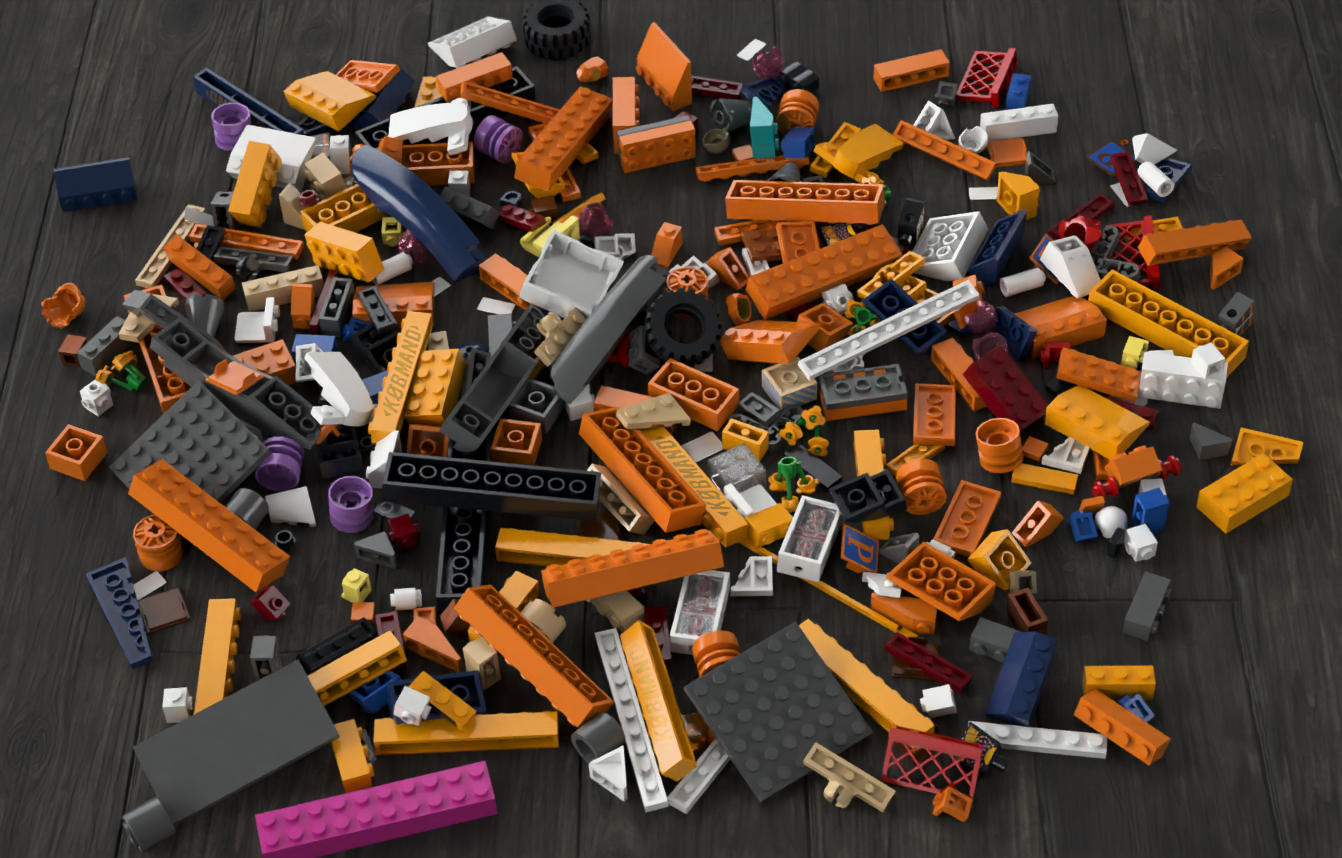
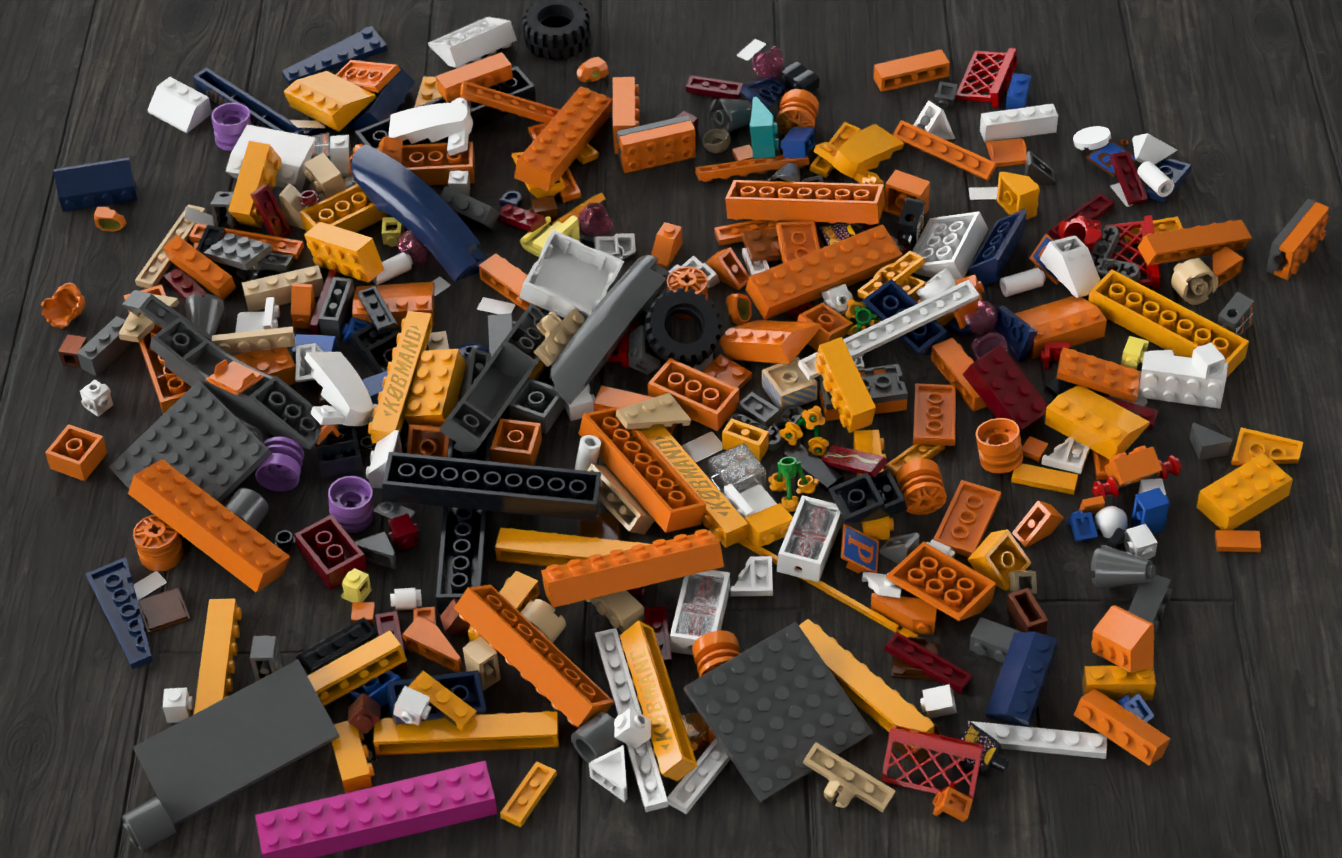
plant [96,350,148,392] -> none
dark red brick [250,585,290,622] -> none
white slope [265,486,316,527] -> none
medium lavender wheel [474,115,523,164] -> none
orange slope [636,22,692,112] -> none
white hair [959,126,988,154] -> none
none -> orange rock [94,207,127,232]
none -> white slope [148,77,212,133]
none -> dark grey plate [204,233,273,270]
none -> tan plate [212,327,296,354]
none -> dark red plate [250,184,292,238]
none -> wing [282,26,387,85]
none -> white sticker [290,120,325,128]
none -> dark red brick [295,514,367,591]
none -> copper brick [348,693,381,734]
none -> light orange plate [500,761,557,828]
none -> white brick [574,435,601,471]
none -> white brick [614,708,651,749]
none -> orange plate [702,354,752,390]
none -> light orange brick [814,337,876,433]
none -> dark red tile [820,445,888,477]
none -> orange brick [884,170,930,221]
none -> white cylinder [916,268,956,301]
none -> white tile [1073,126,1111,150]
none -> dark grey cone [1091,545,1156,589]
none -> orange slope [1091,605,1154,672]
none -> tan brick [1171,258,1218,305]
none -> orange tile [1215,530,1261,553]
none -> orange piece [1266,199,1330,280]

